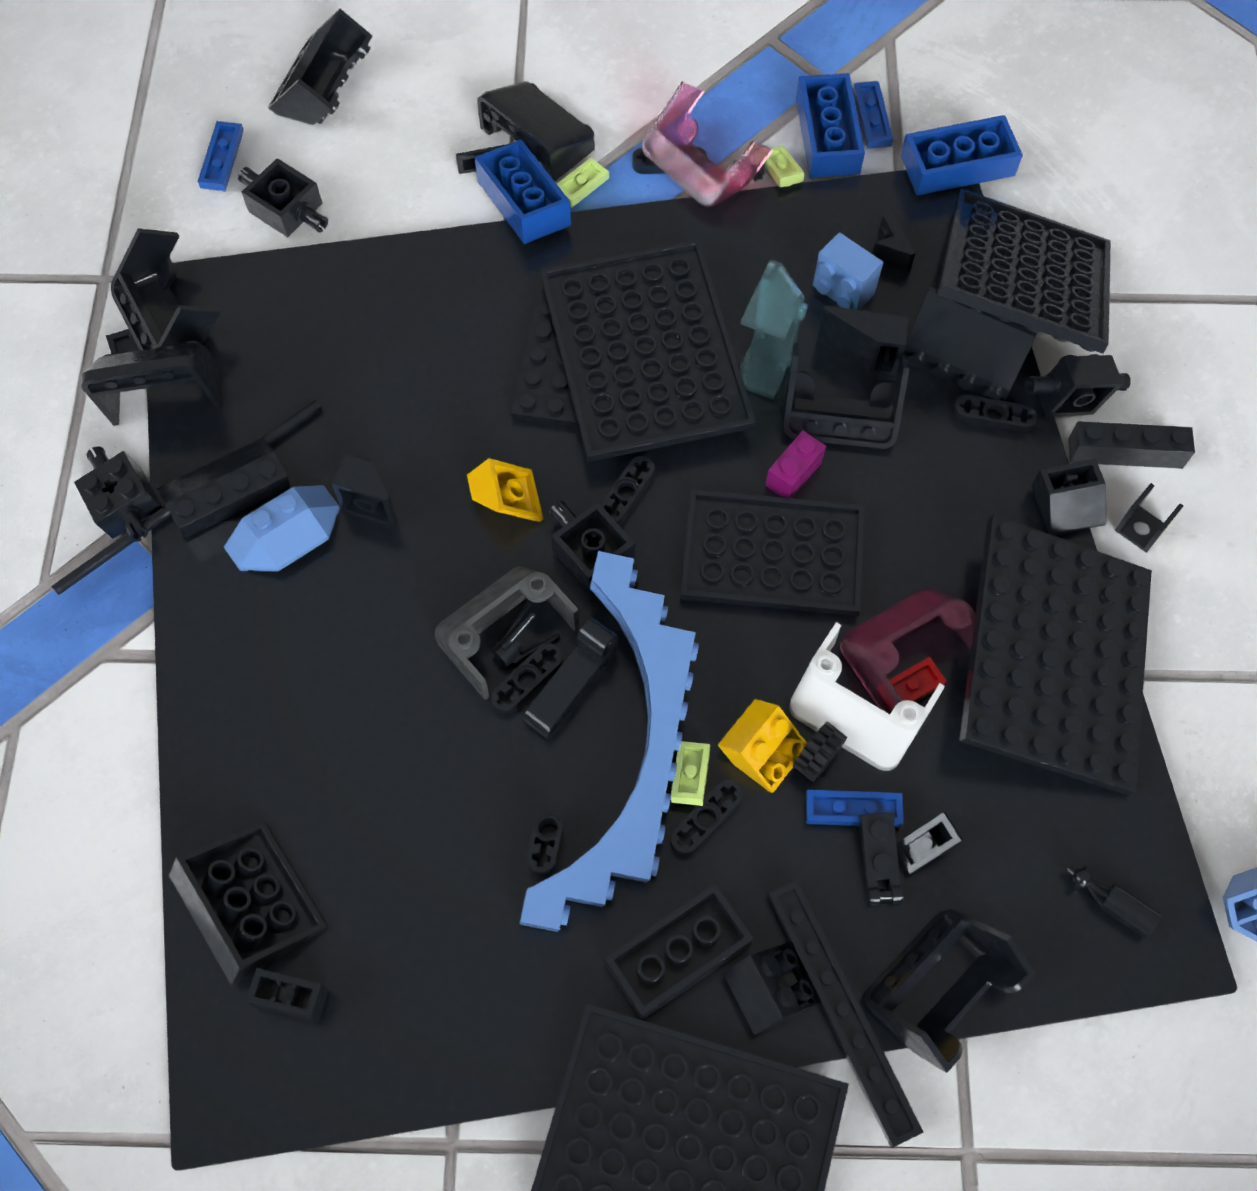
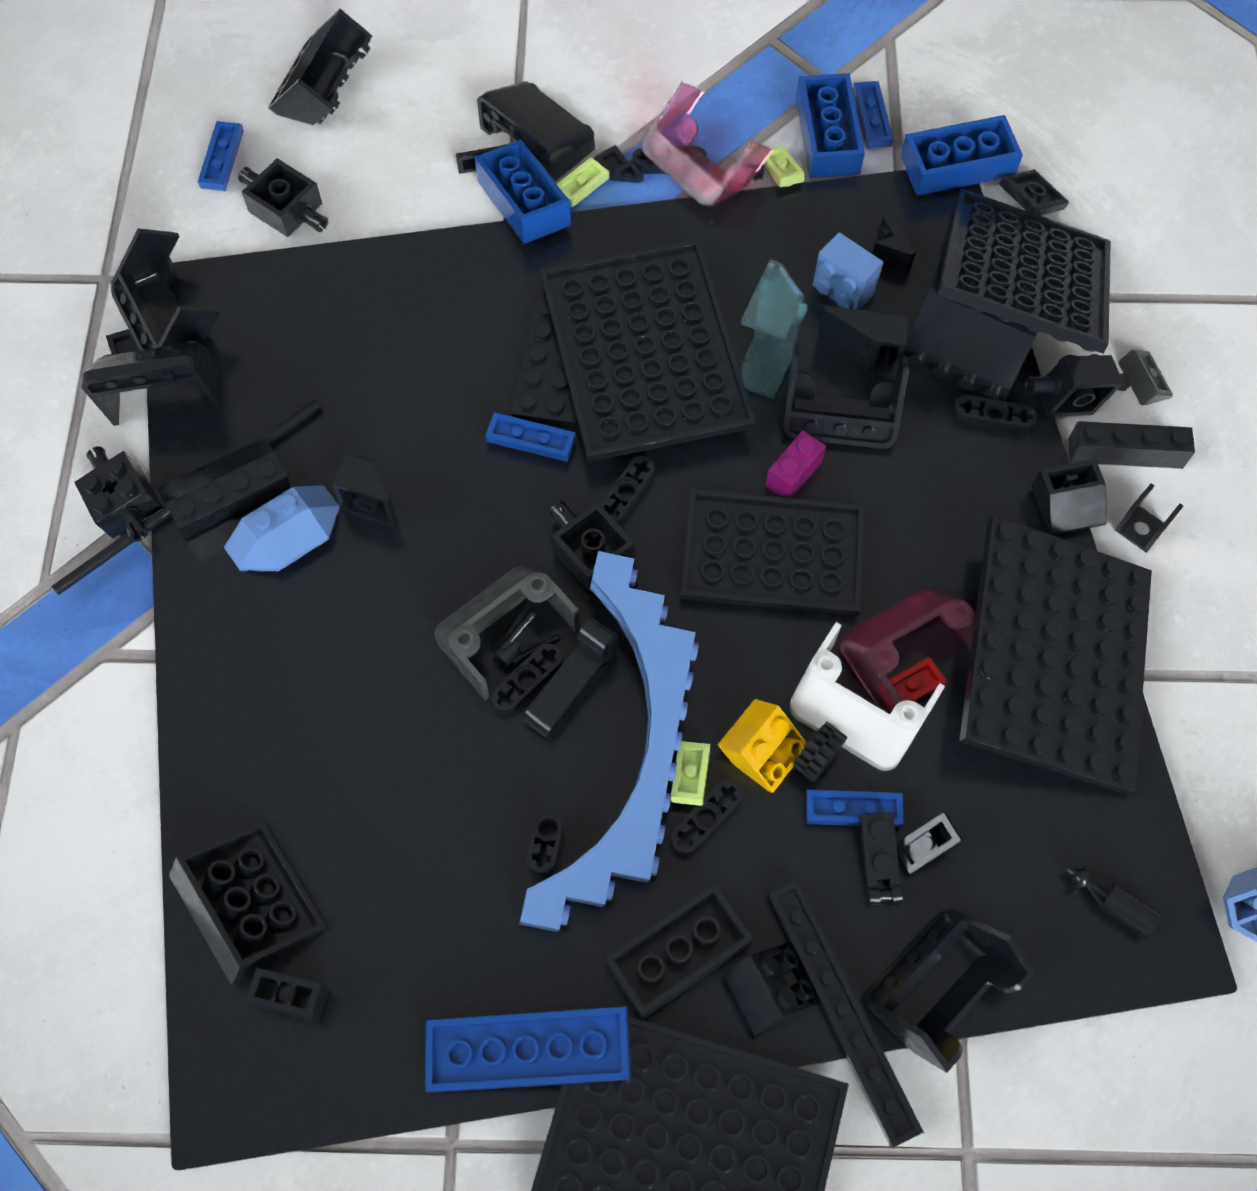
yellow slope [467,458,544,522] -> none
none -> blue plate [425,1007,631,1093]
none -> blue plate [485,412,576,462]
none -> black slope [594,145,644,182]
none -> black plate [999,170,1069,217]
none -> dark grey slope [1118,350,1173,405]

